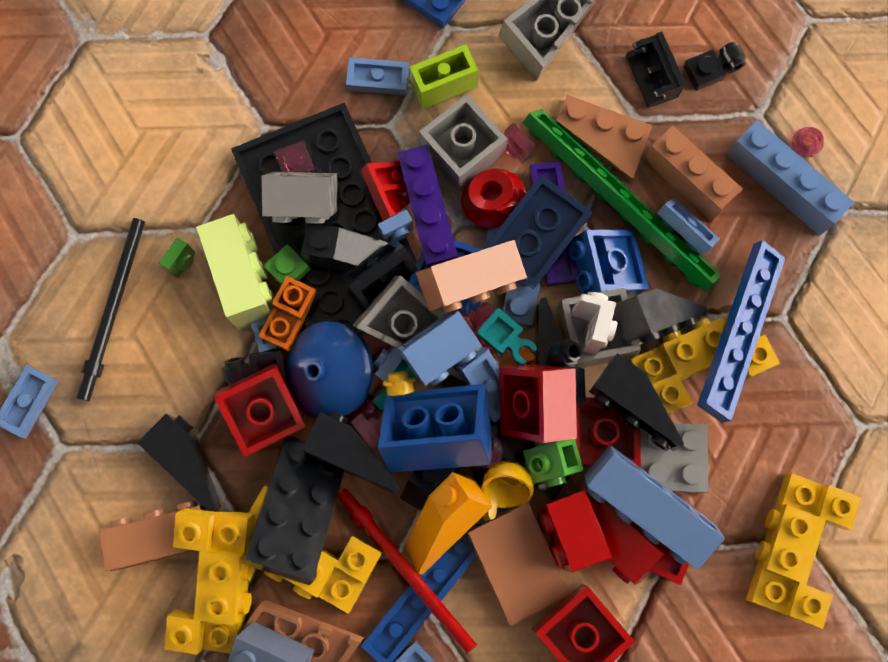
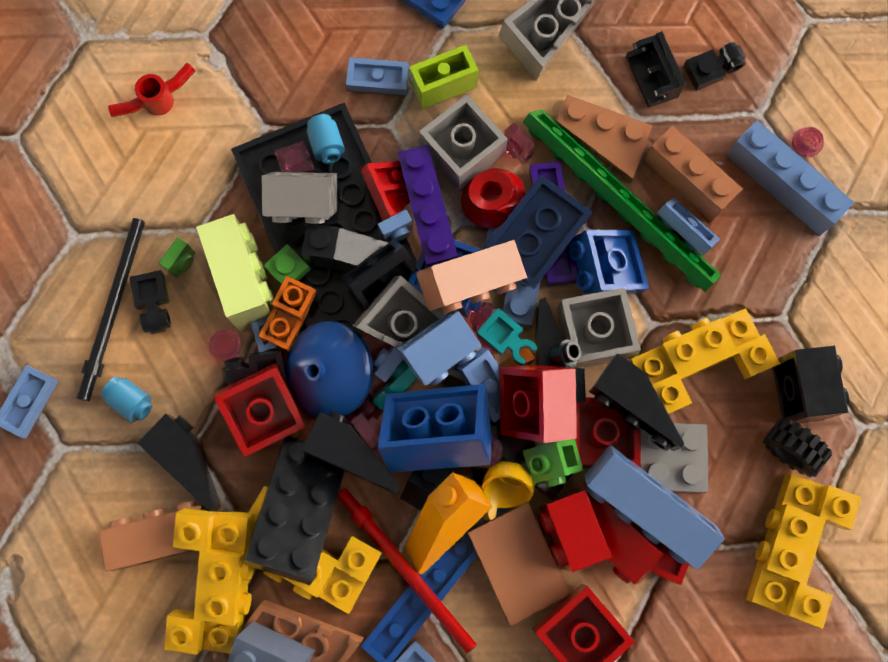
yellow plate [383,371,416,396] -> none
white bracket [571,292,617,356] -> none
black slope [614,288,708,344] -> none
plate [697,240,785,423] -> none
none -> dark azure brick [101,376,152,423]
none -> red piece [108,63,196,117]
none -> black plate [129,270,171,334]
none -> clear pink plate [209,329,242,361]
none -> dark azure brick [306,114,345,164]
none -> black tyre [763,418,832,477]
none -> black brick [773,345,849,423]

